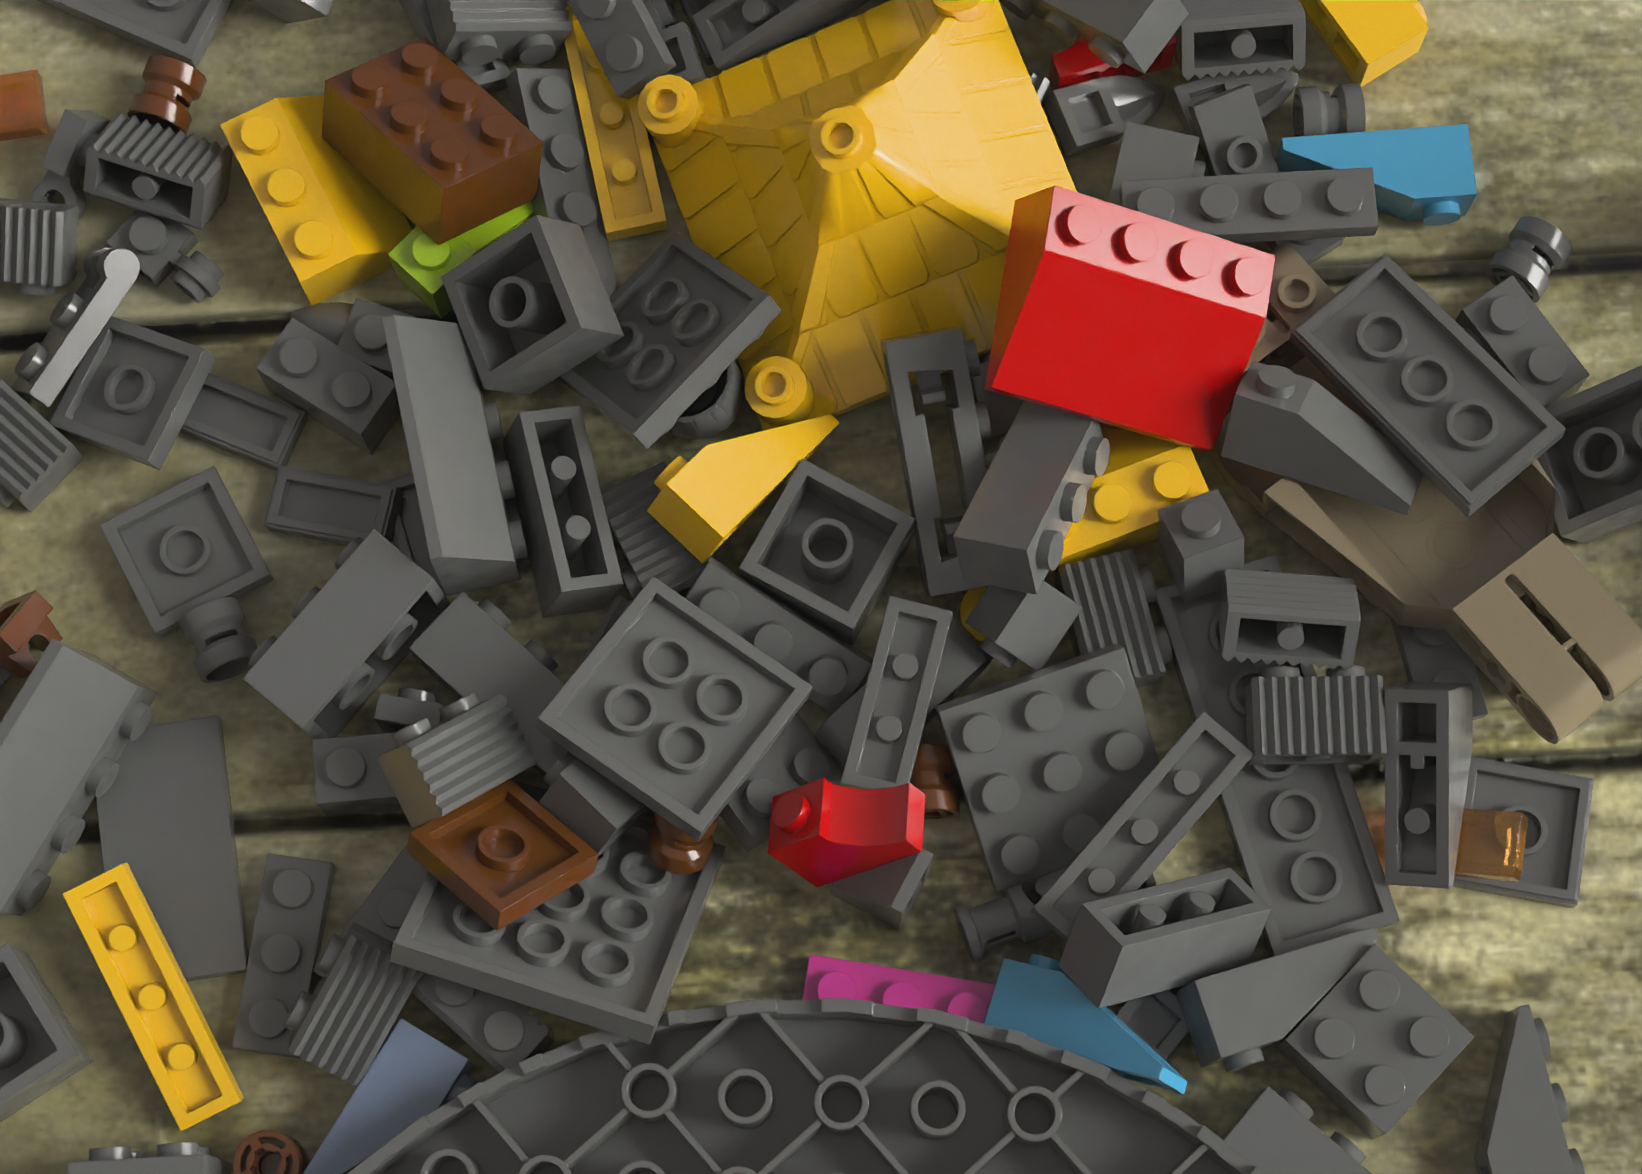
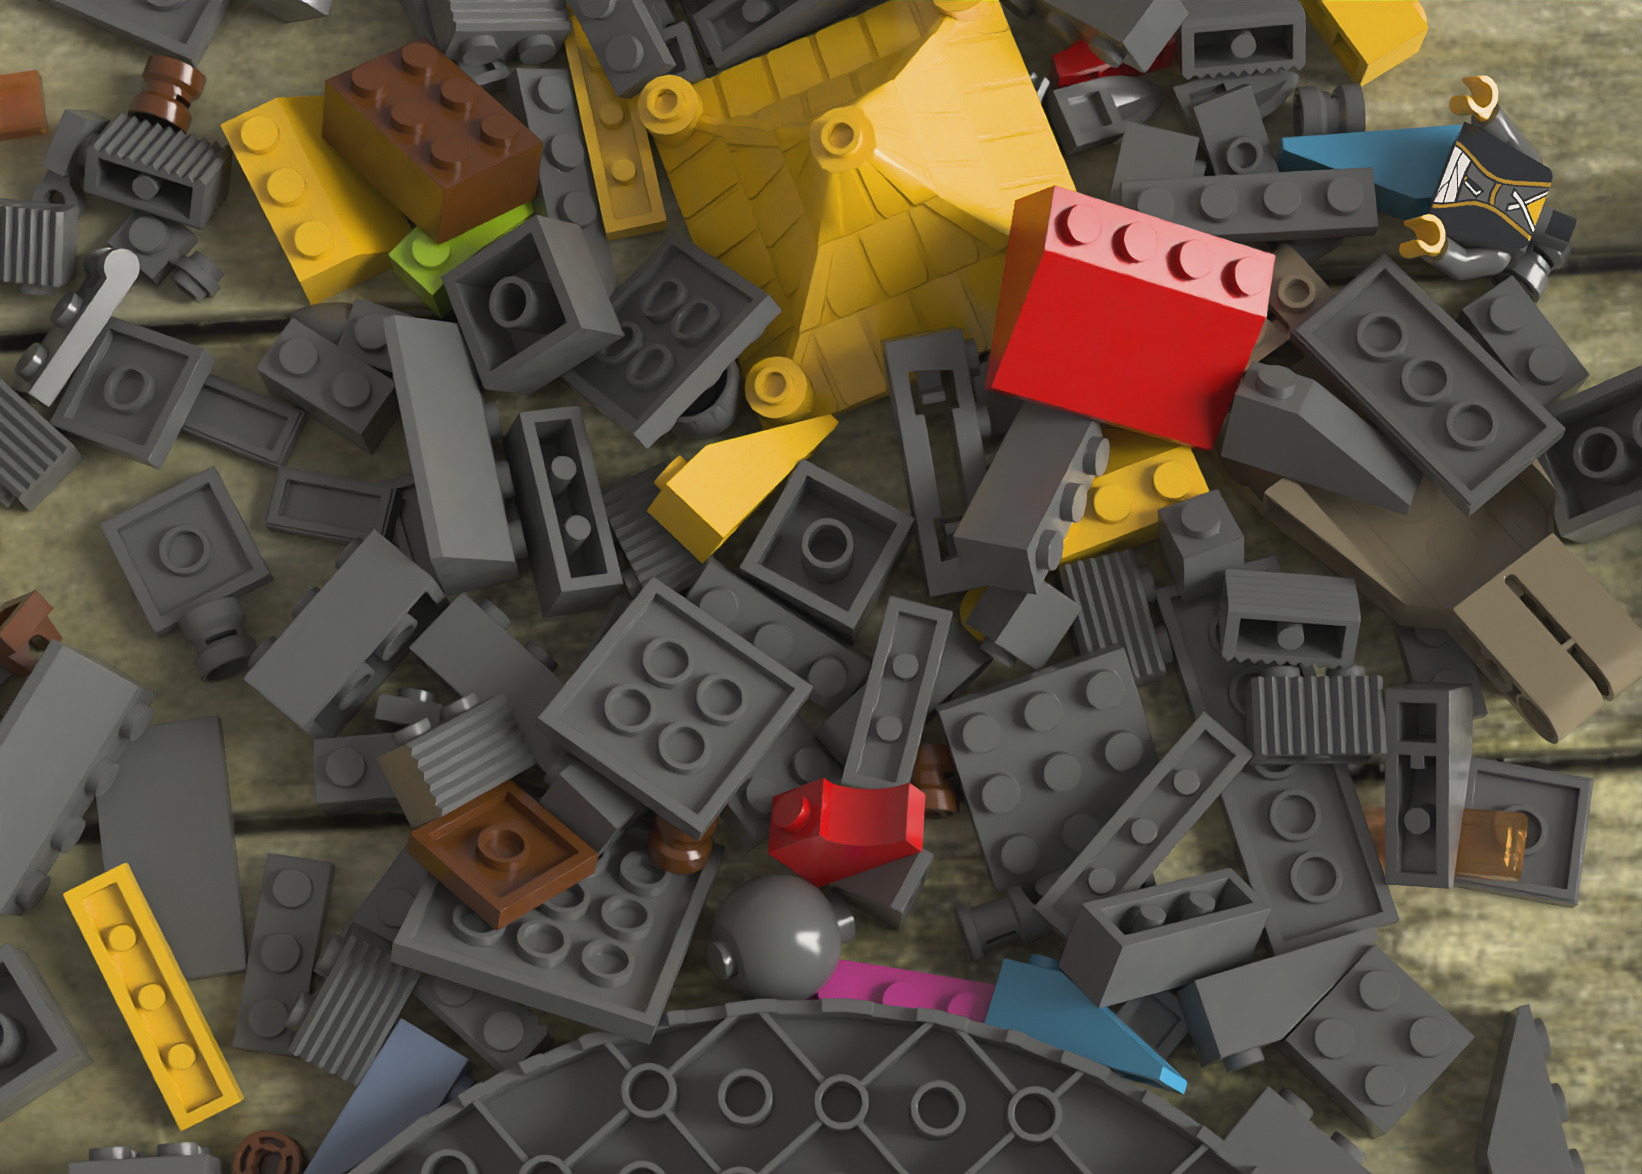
none -> dark grey brick [706,874,855,1000]
none -> torso [1399,75,1578,281]

